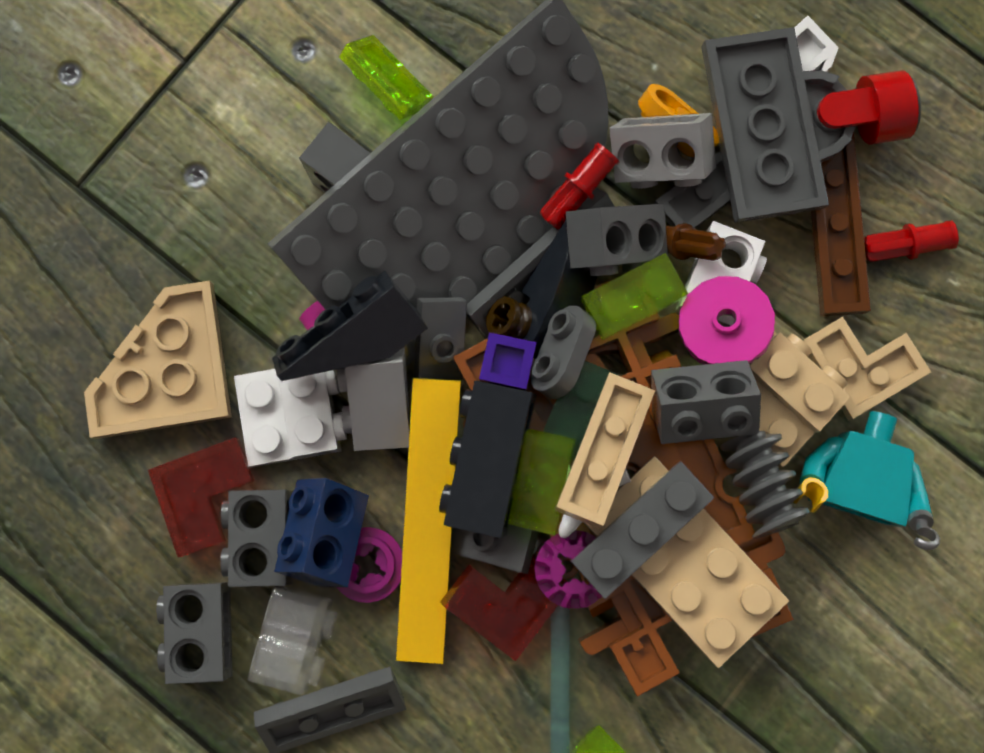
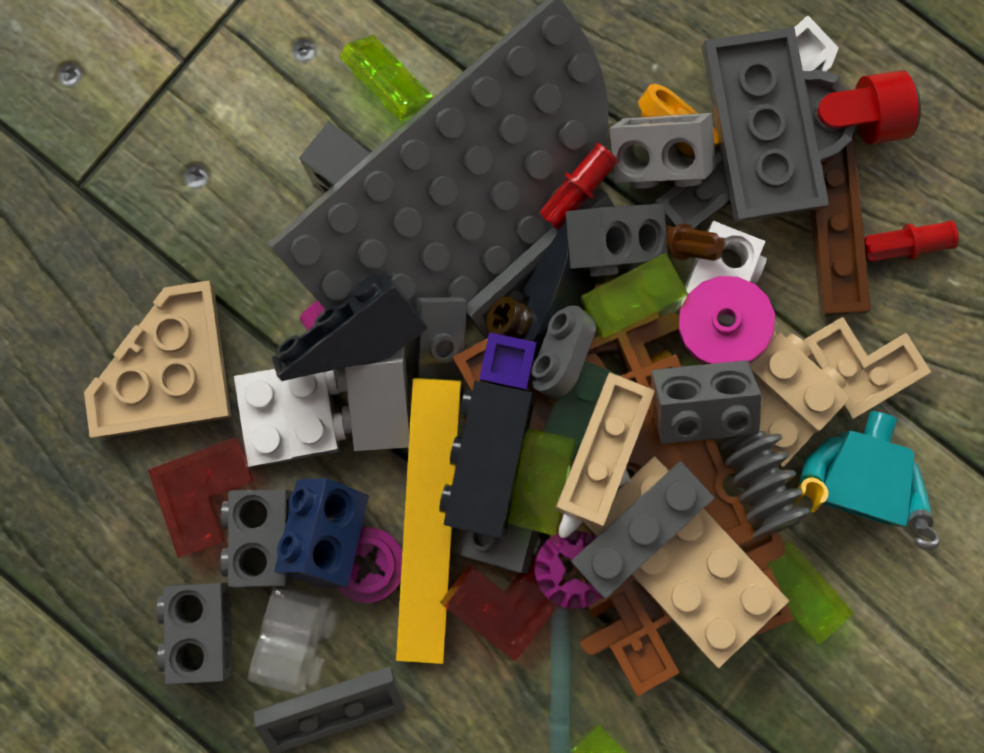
none -> clear neon green plate [767,541,854,645]

